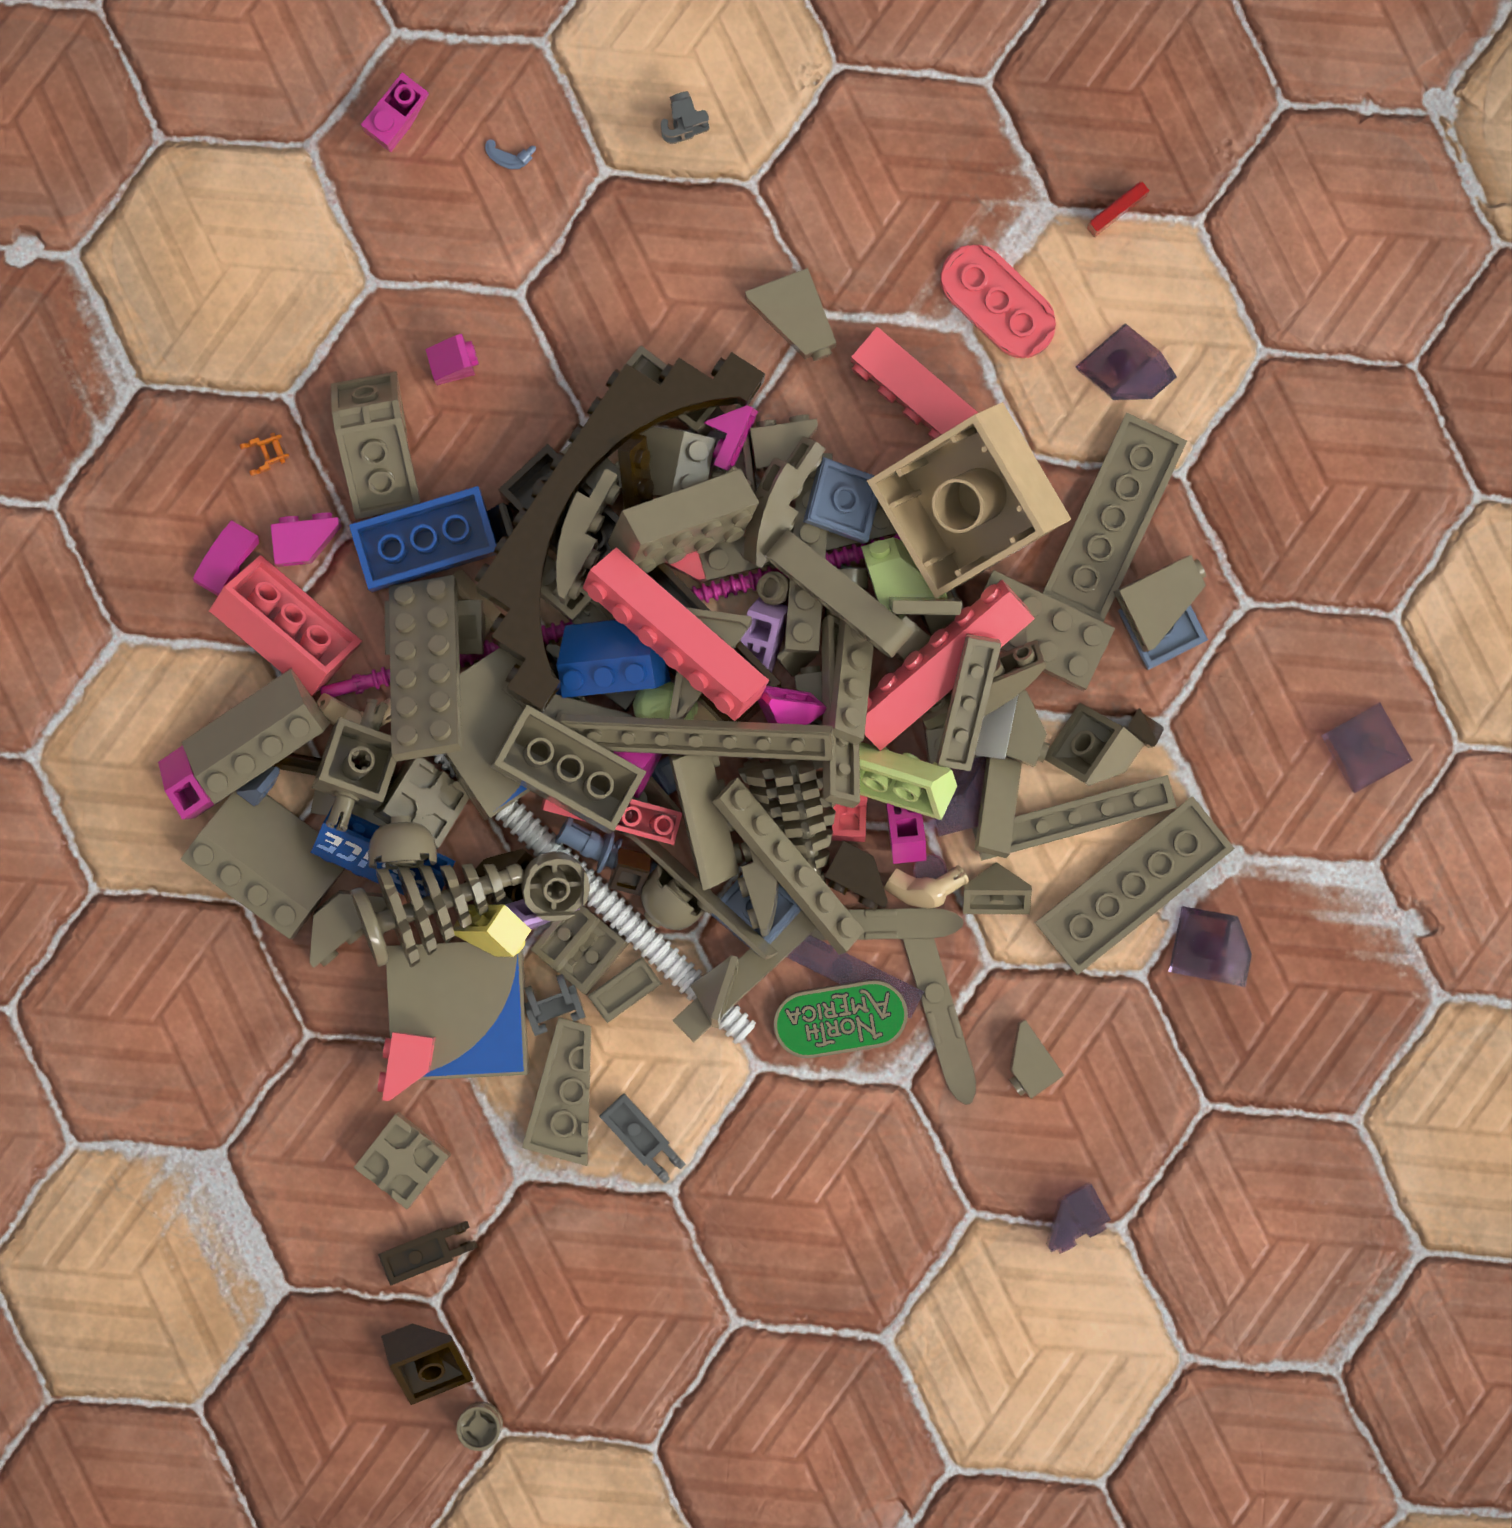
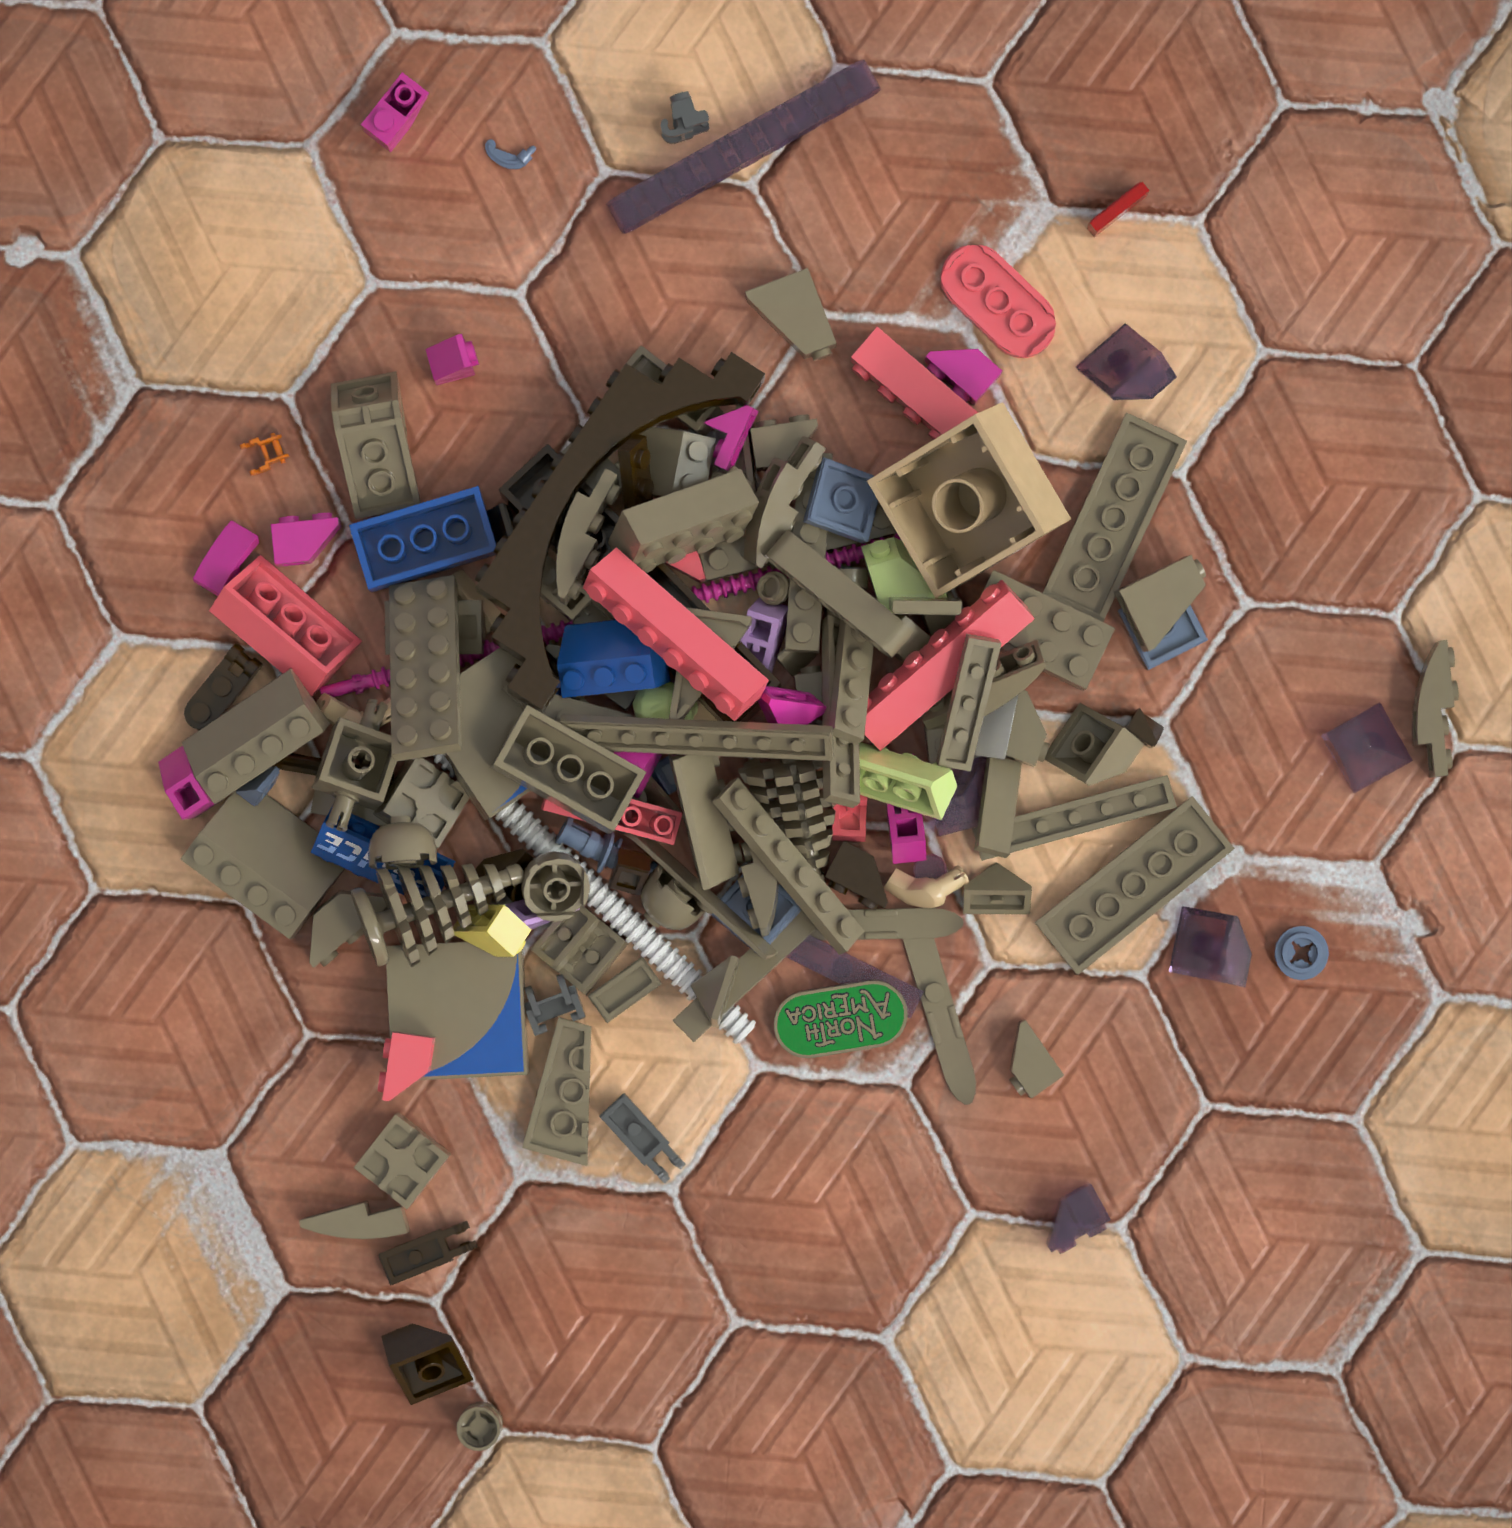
none -> dark brown plate [184,643,263,730]
none -> dark tan slope [299,1201,410,1239]
none -> clear purple beam [606,60,881,234]
none -> dark pink slope [924,349,1003,405]
none -> sand blue gear [1274,926,1329,980]
none -> dark tan slope [1412,640,1459,778]

